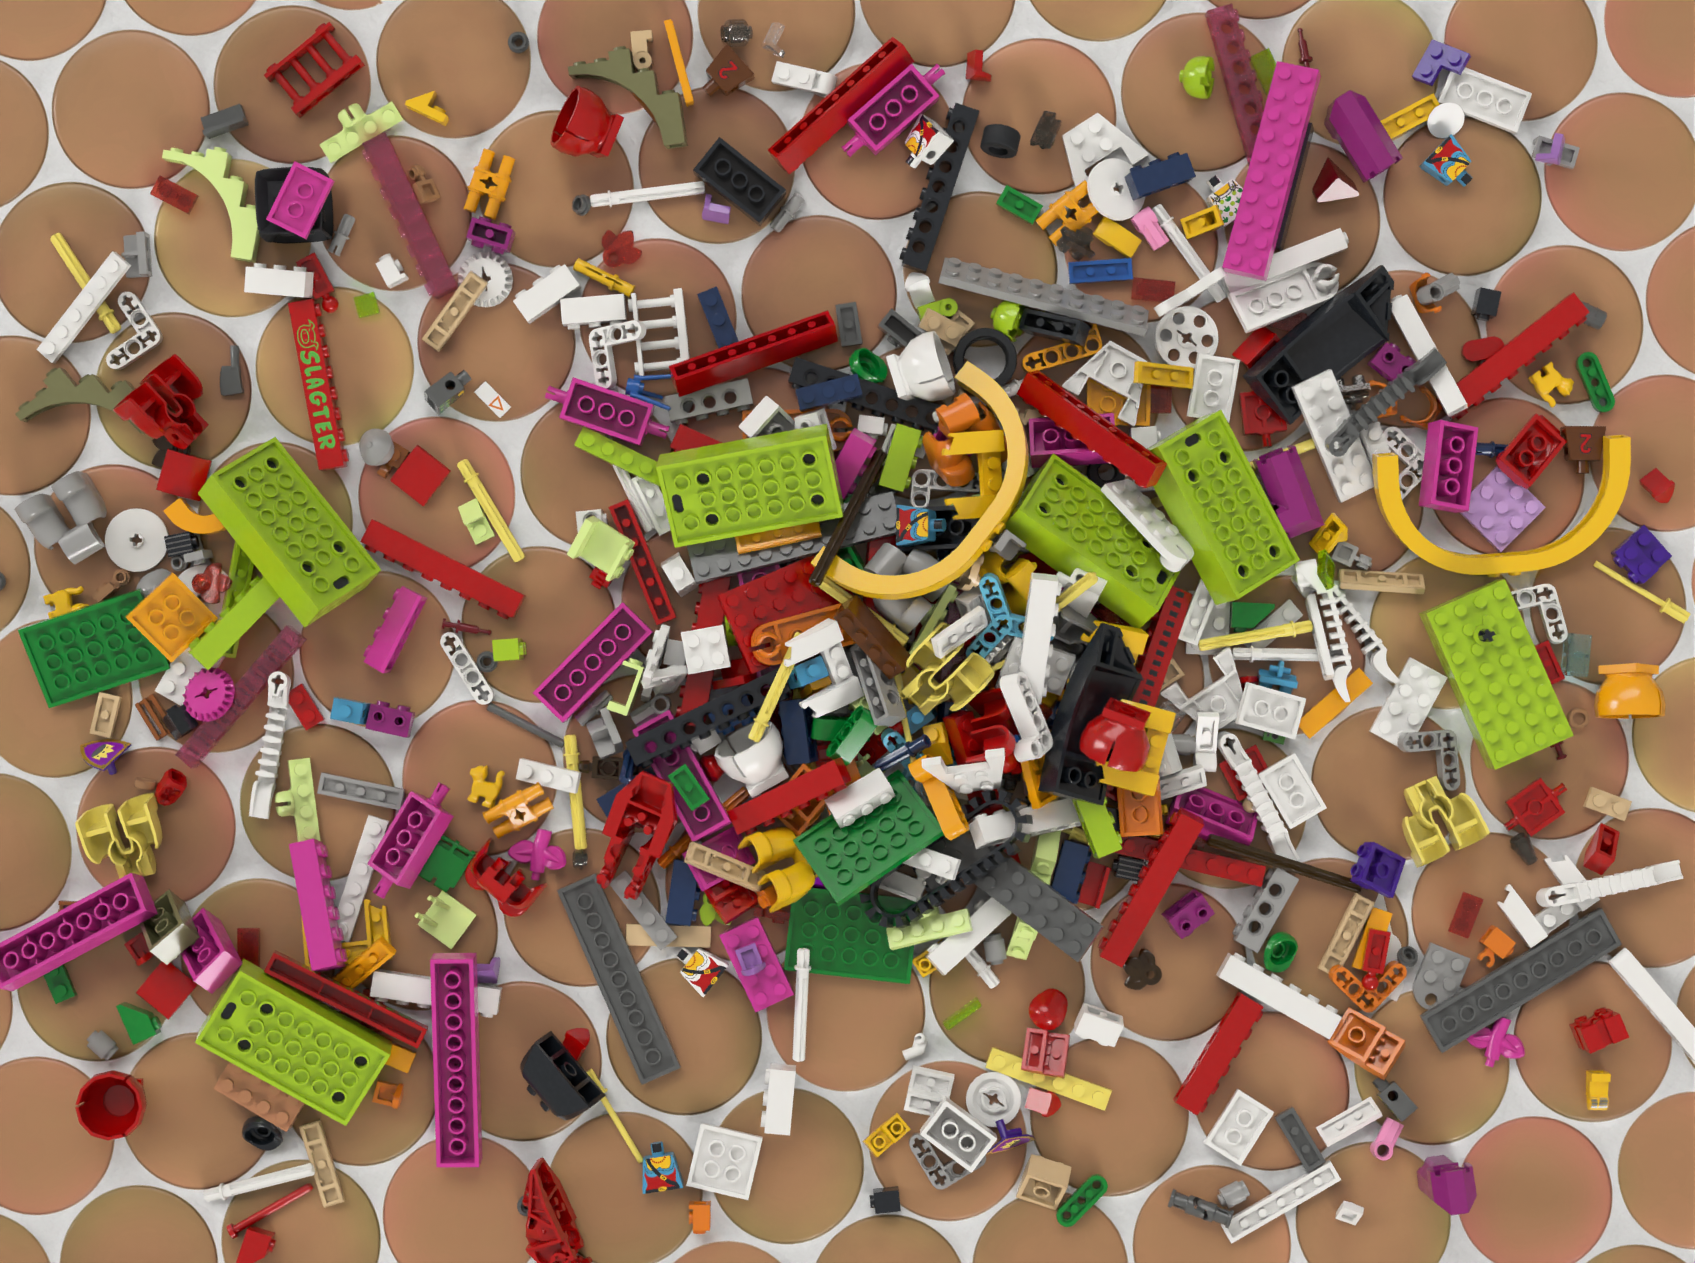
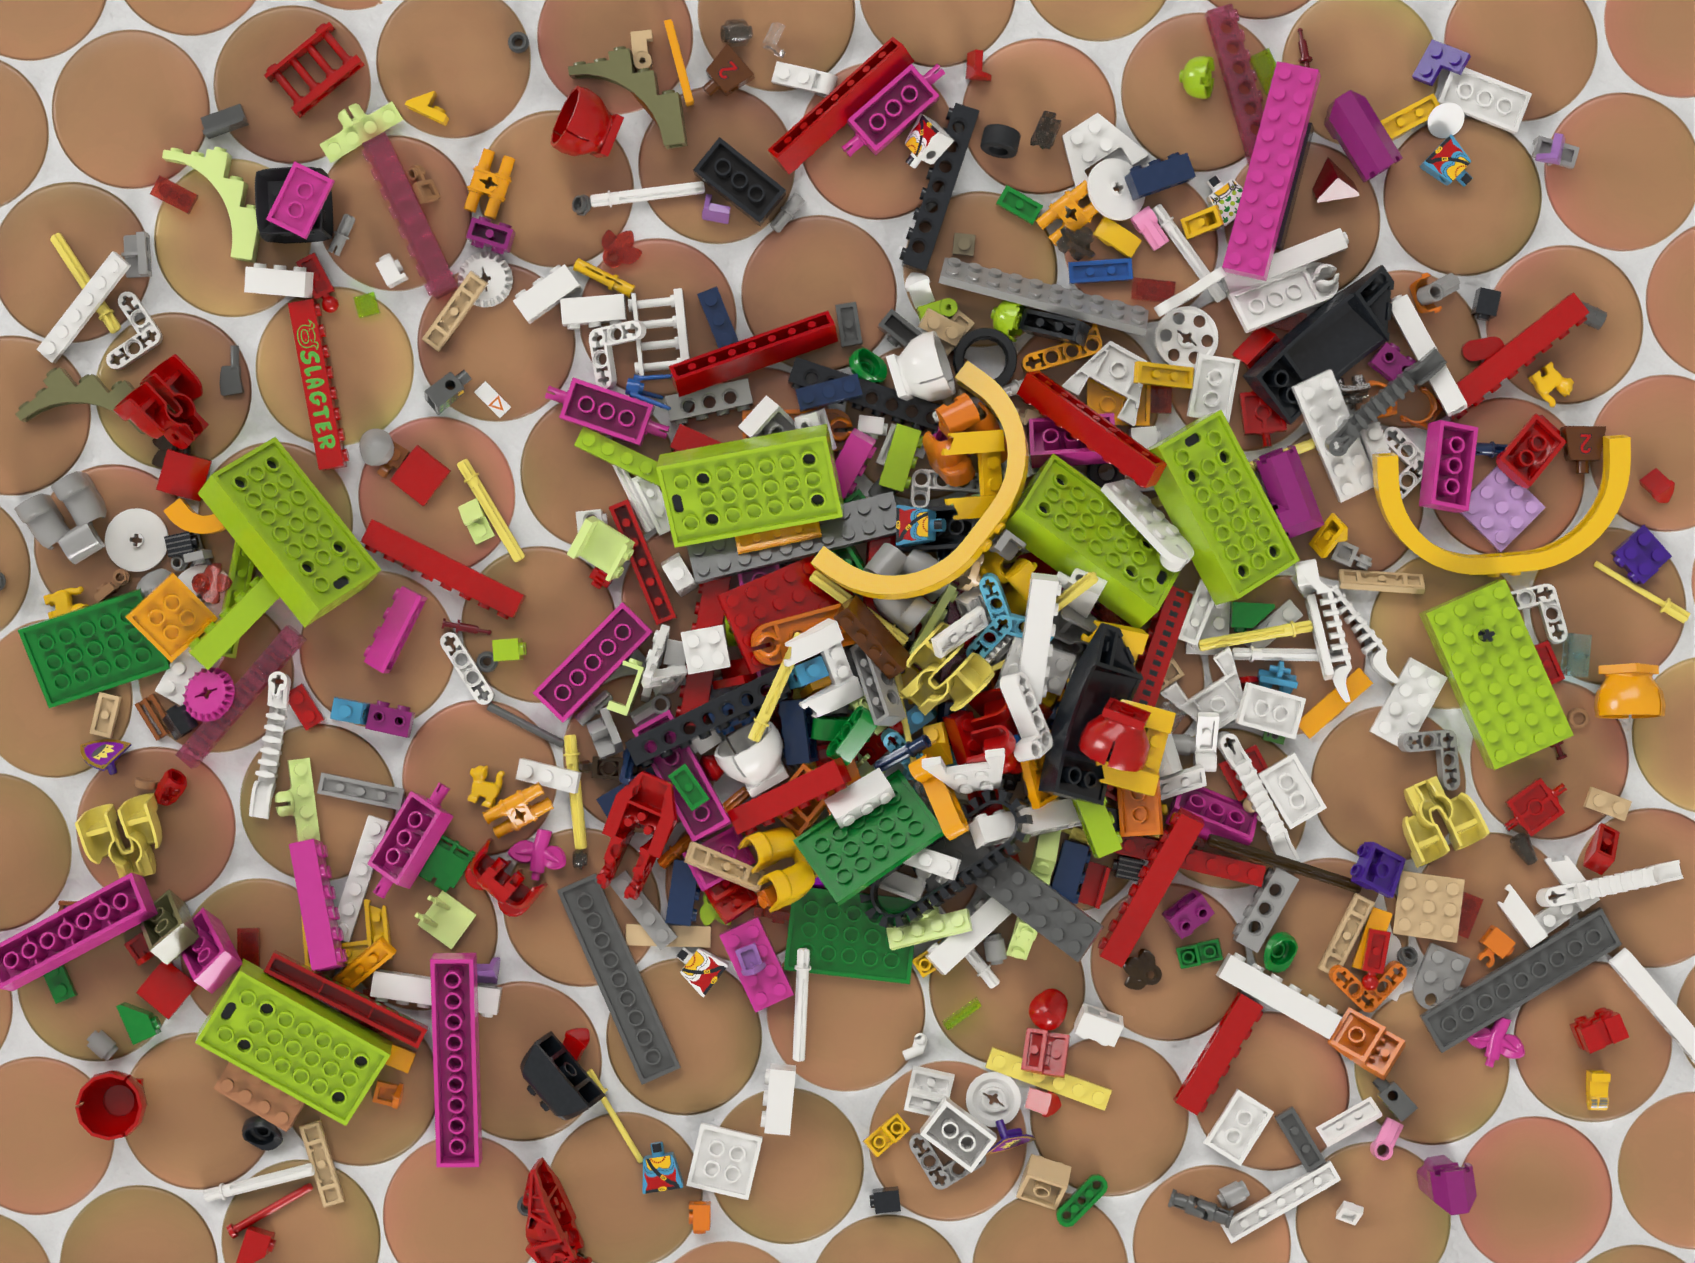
dark brown axle [809,449,887,587] -> none
clear neon green tile [1317,549,1335,590] -> none
green plate [1576,352,1615,413] -> none
none -> dark tan plate [952,233,976,257]
none -> green slope [1176,938,1224,969]
none -> tan plate [1393,871,1465,943]

